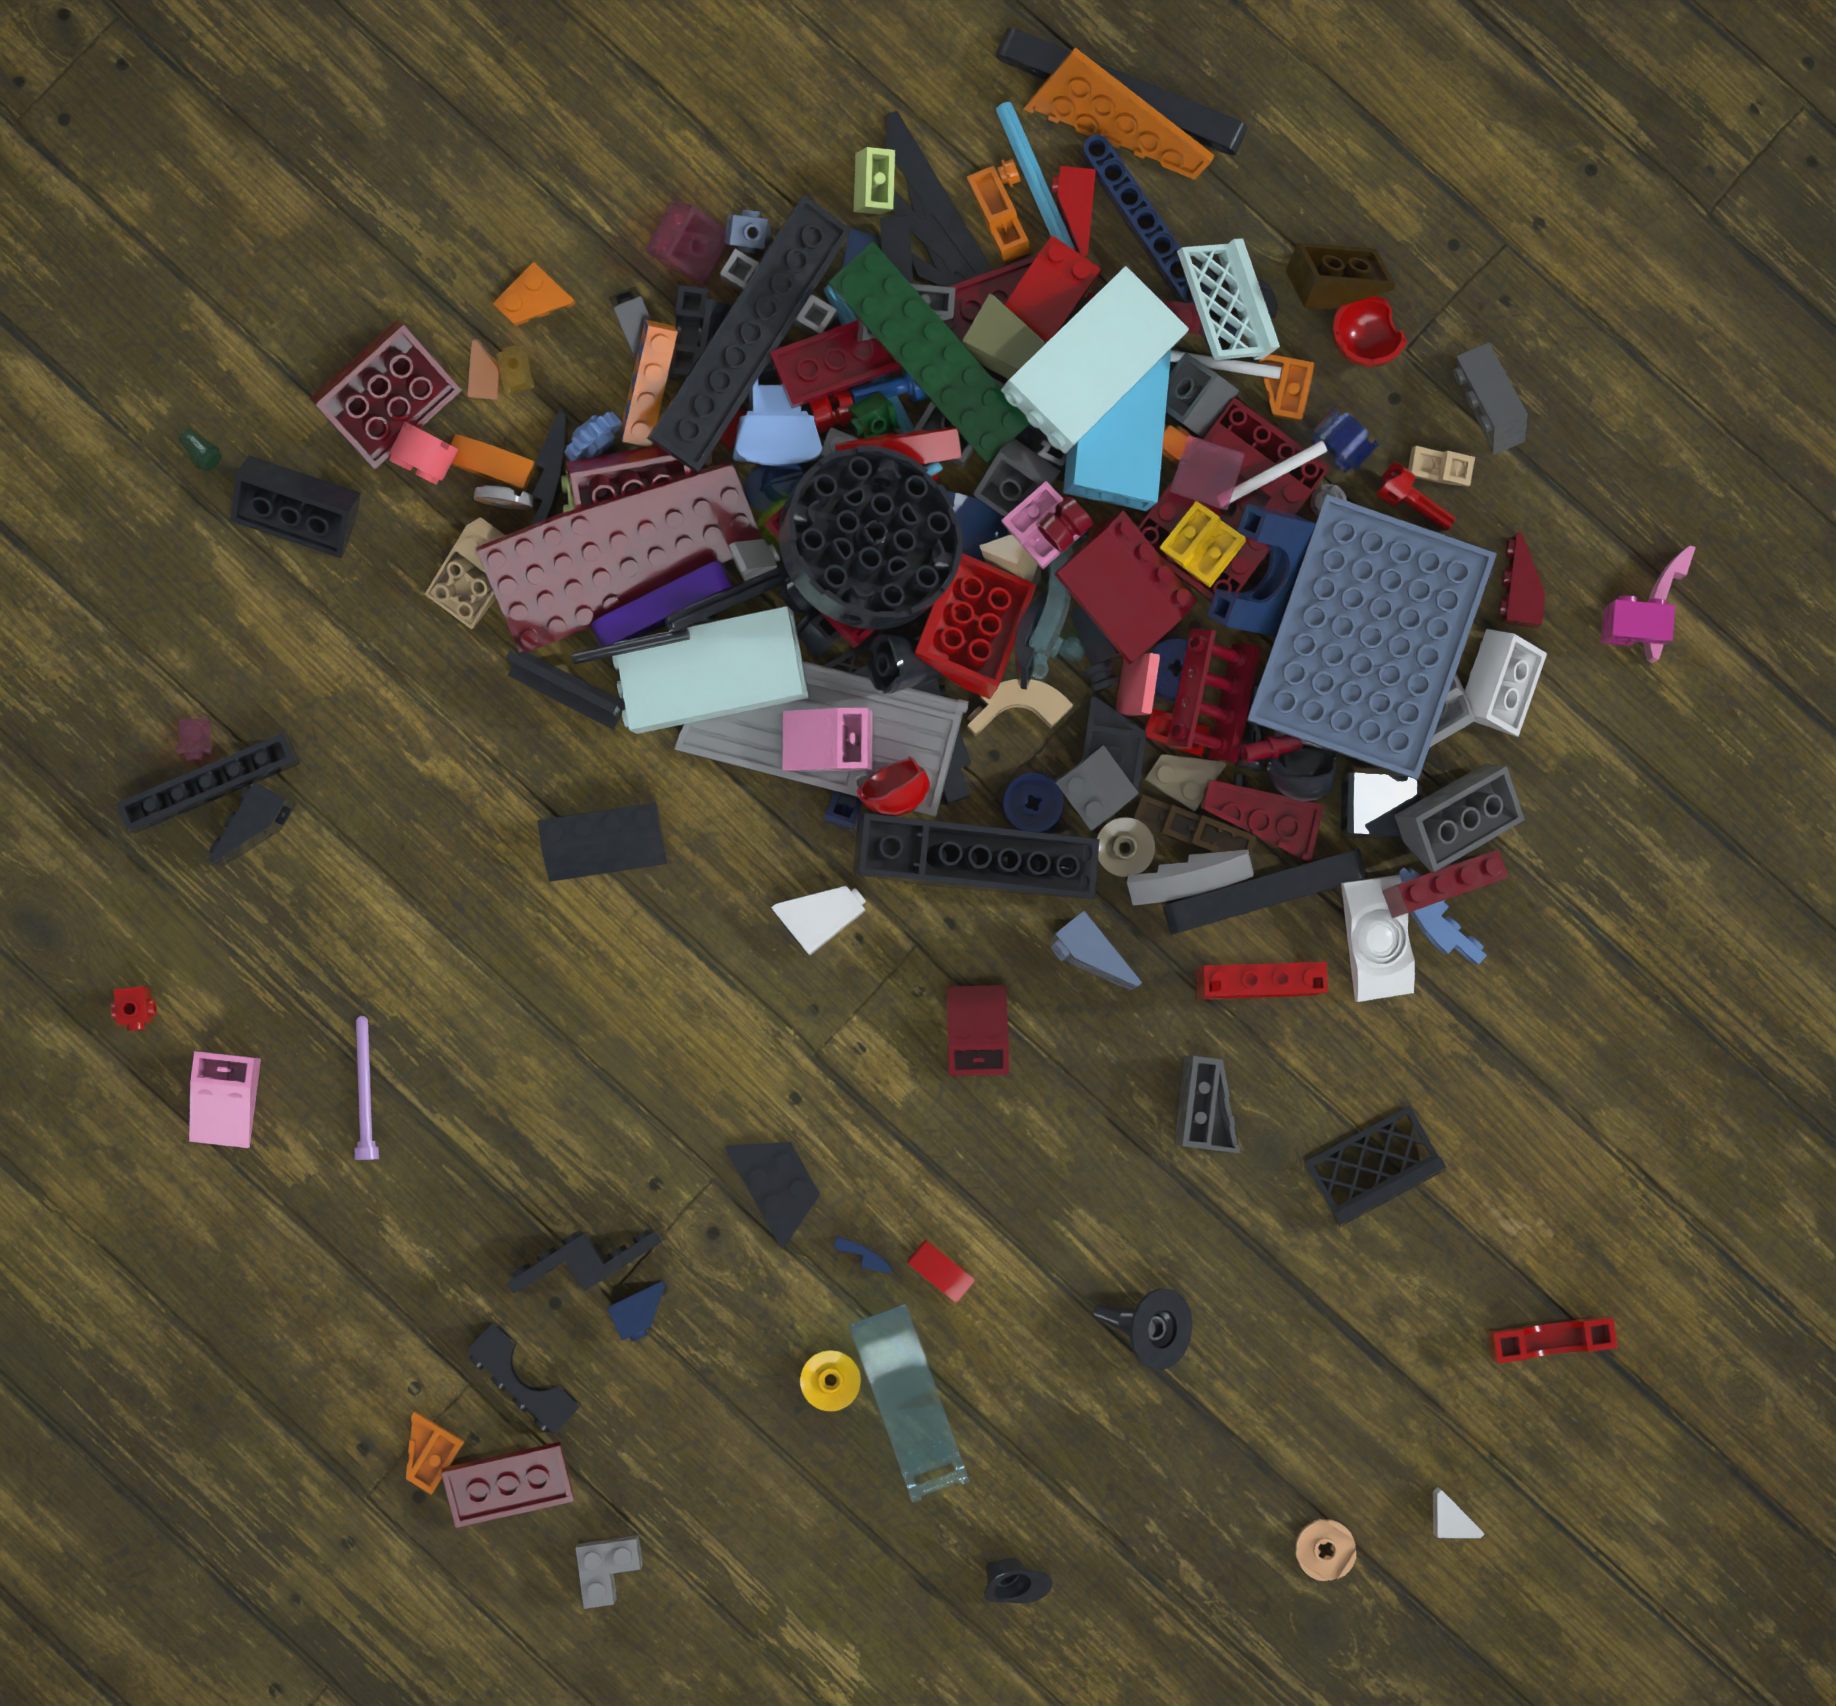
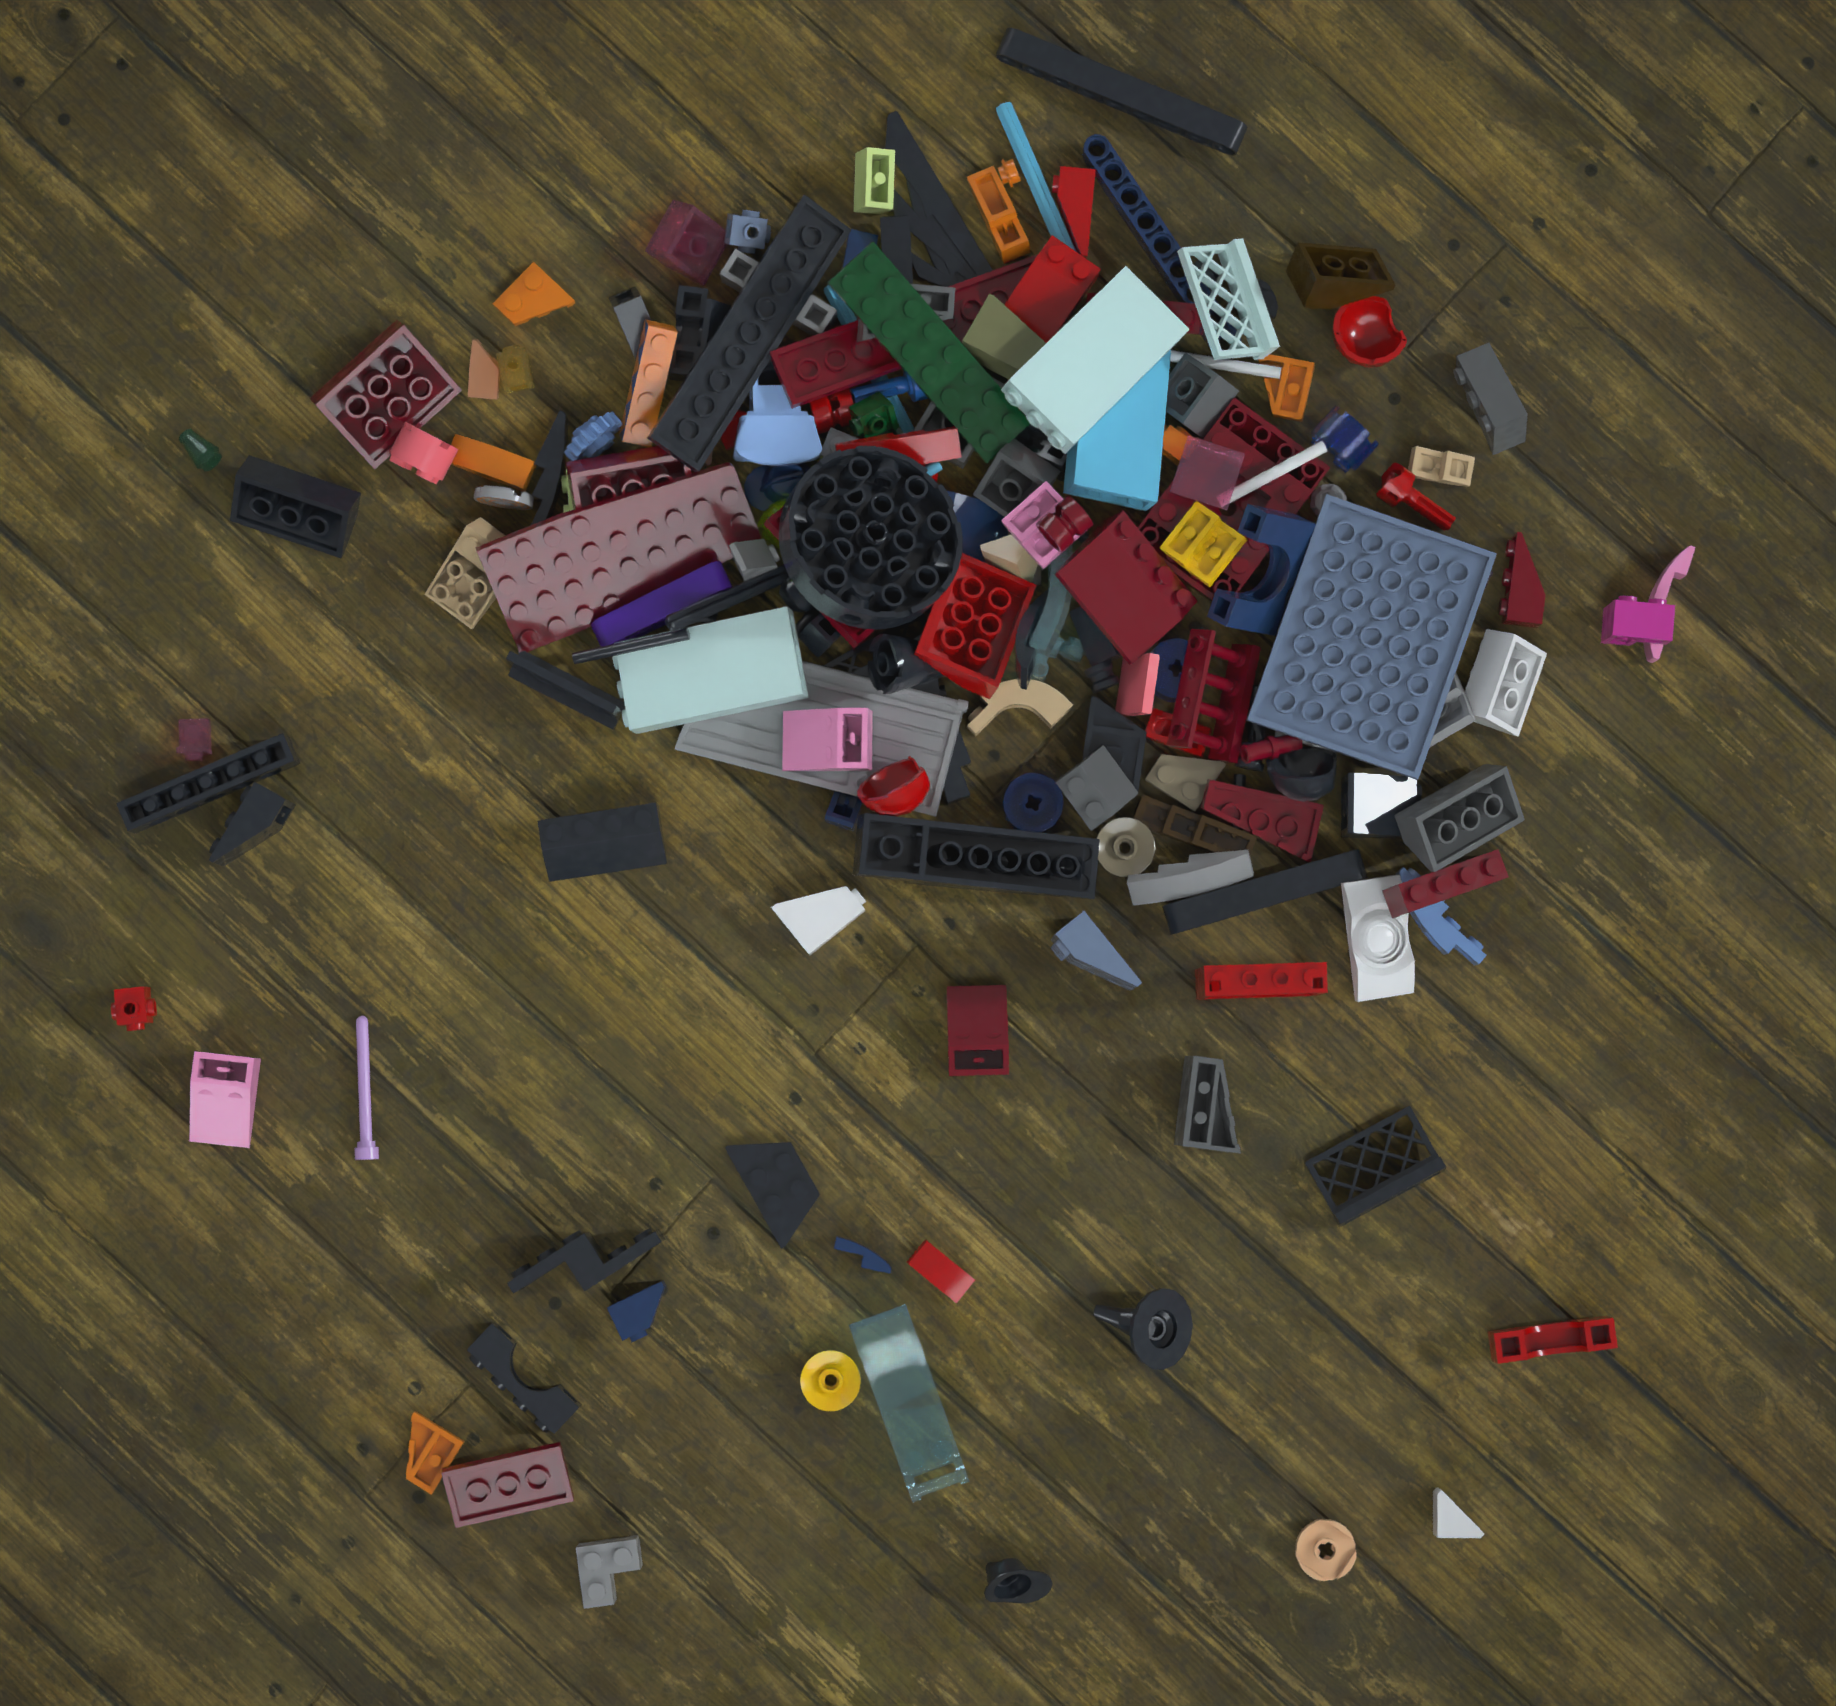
orange wing [1023,47,1215,180] -> none

